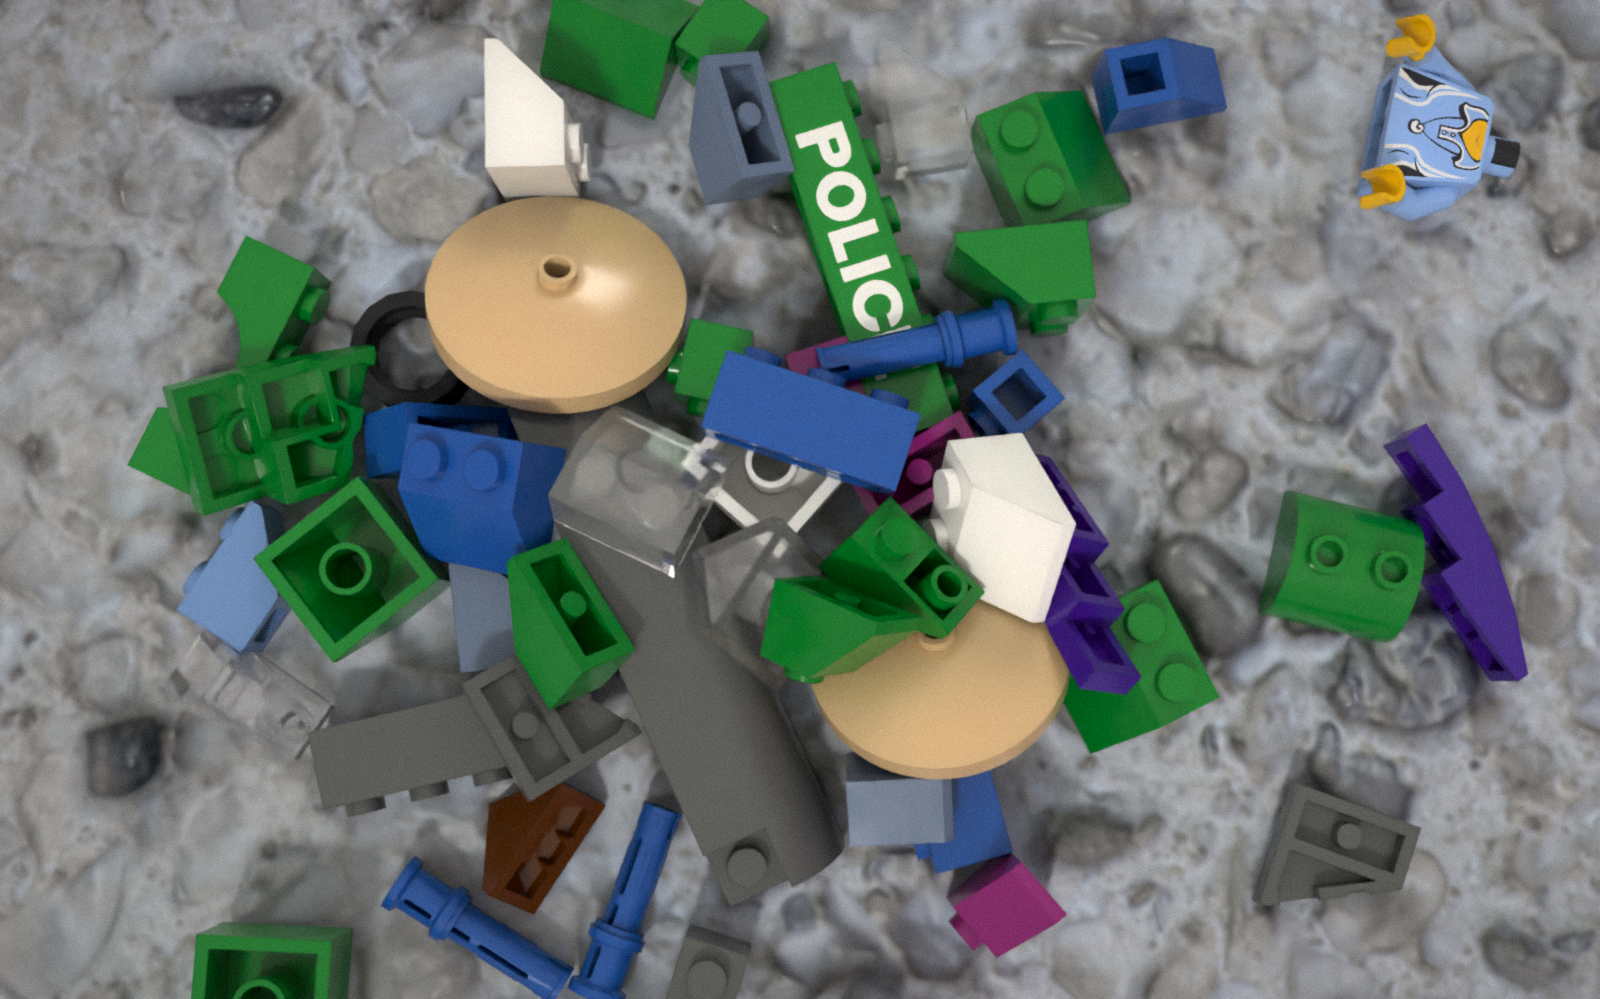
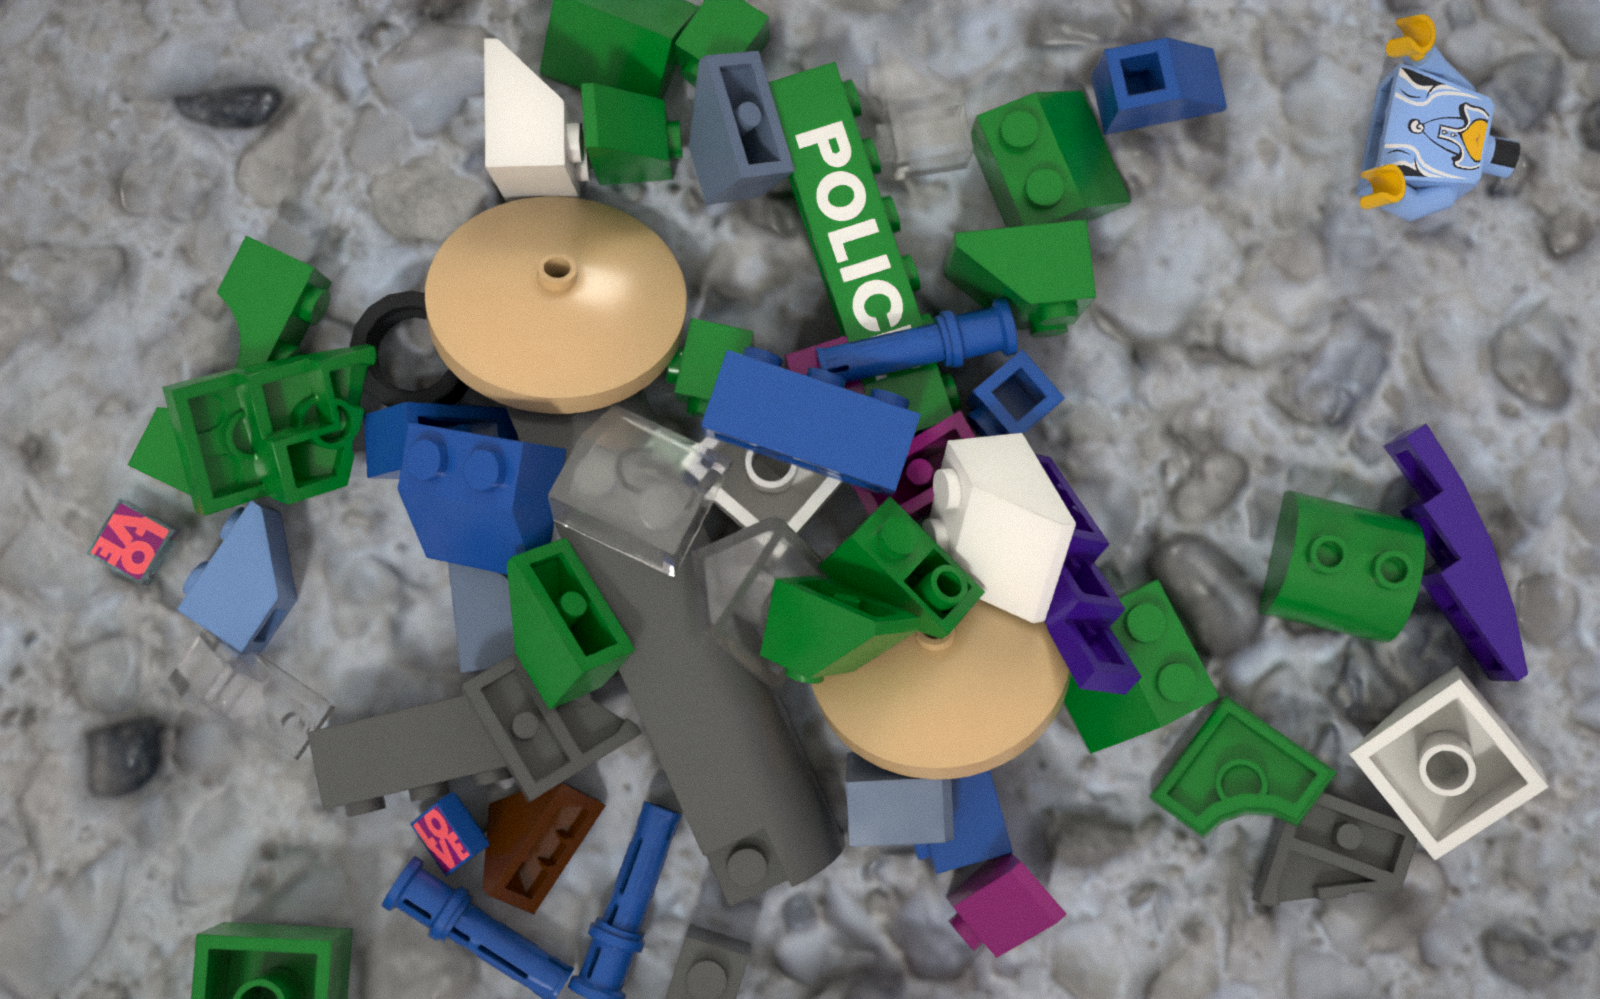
green slope [253,476,450,662] -> none
none -> tile [86,498,182,586]
none -> tile [410,791,490,877]
none -> green slope [581,83,683,185]
none -> green tile [1149,695,1336,839]
none -> white slope [1349,665,1549,861]

